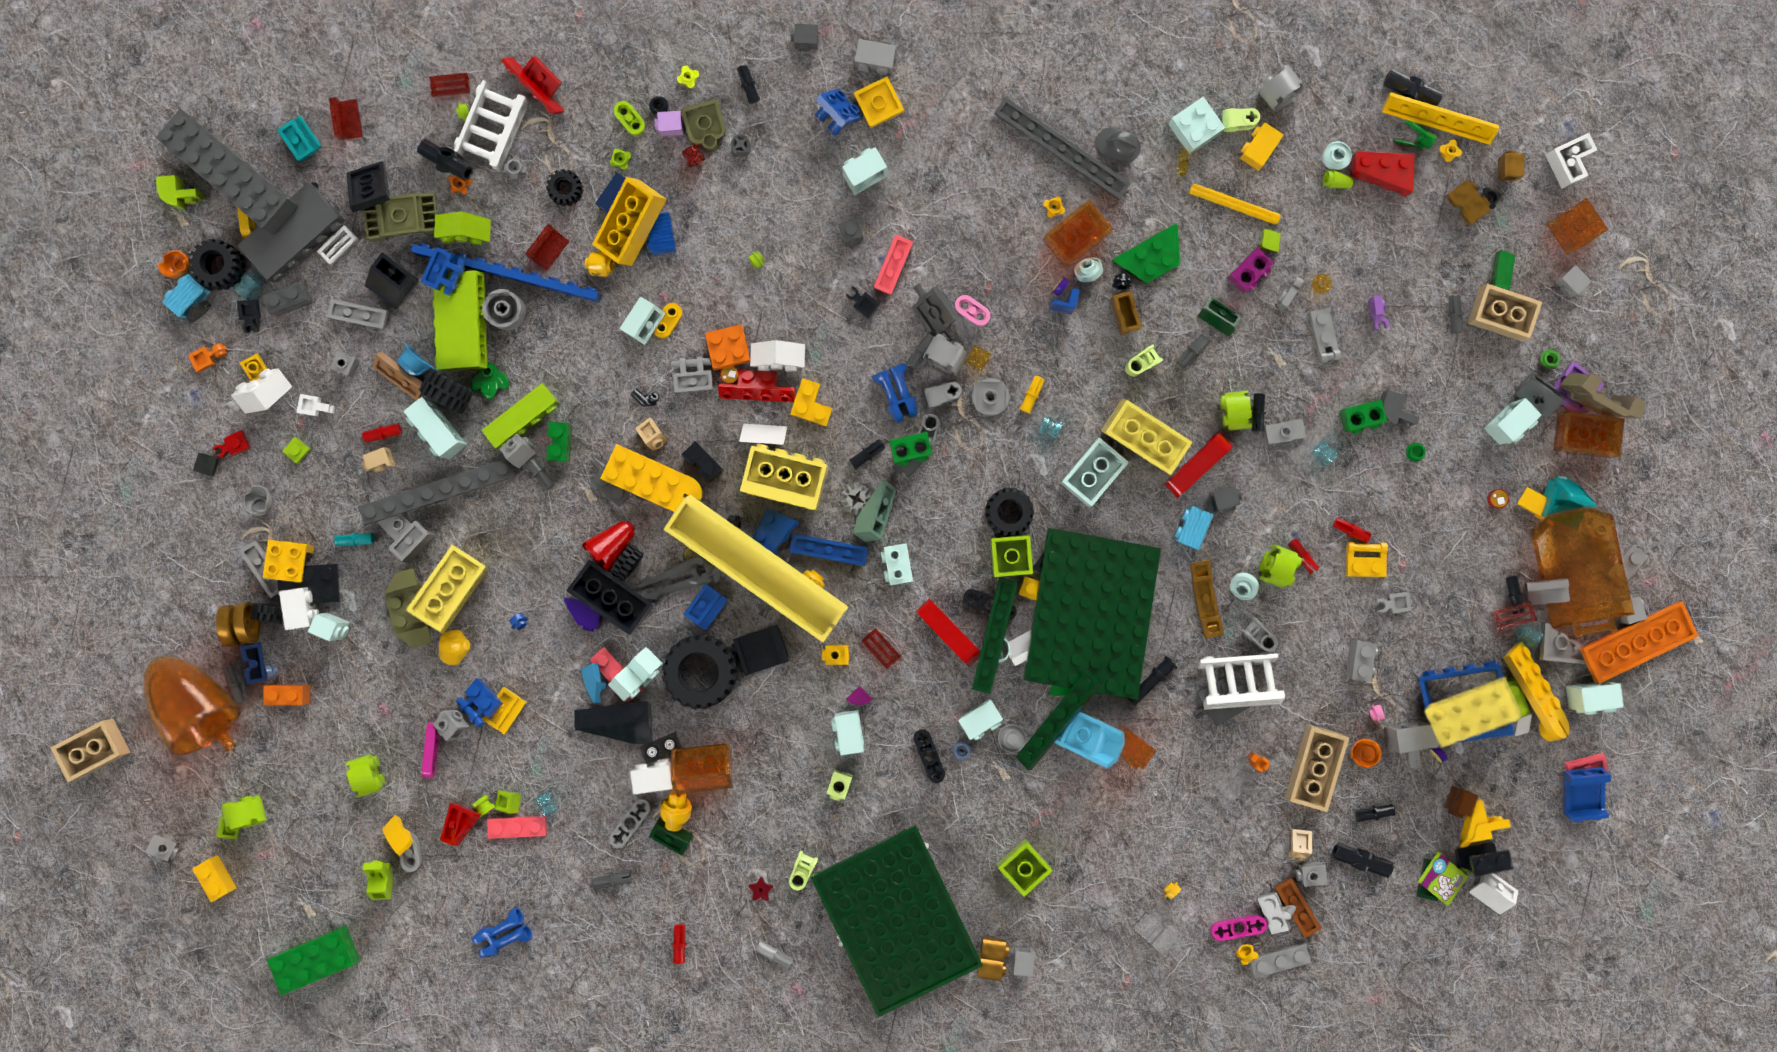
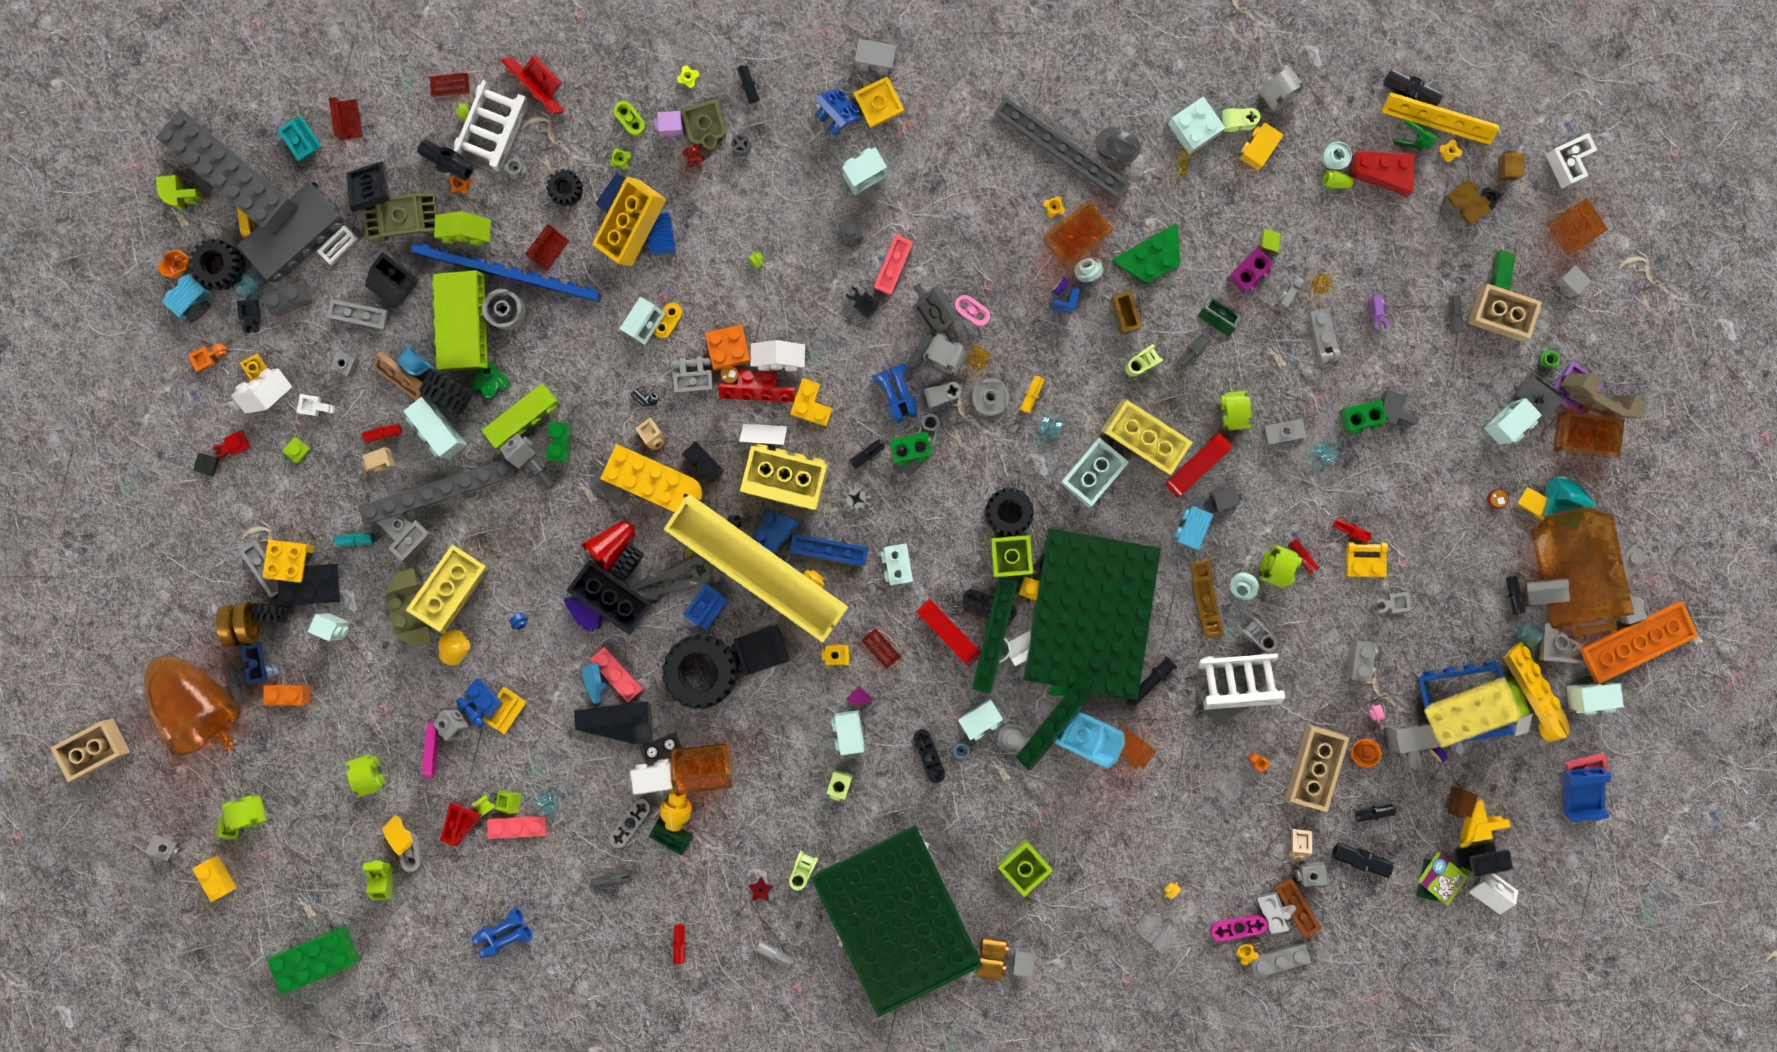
light grey hair [243,485,273,516] -> none
white brick [279,587,320,630] -> none
blue plate [420,247,466,296] -> none
yellow head [585,251,615,277] -> none
light aqua brick [608,647,663,701] -> none
black plate [649,96,669,116] -> none
dark grey brick [791,24,819,52] -> none
sand green slope [853,480,897,542] -> none
black plate [1112,274,1132,290] -> none
yellow axle [1189,183,1281,225] -> none
black axle [1251,393,1266,432] -> none
green plate [1406,443,1426,462] -> none
clear red tile [1492,601,1537,631] -> none

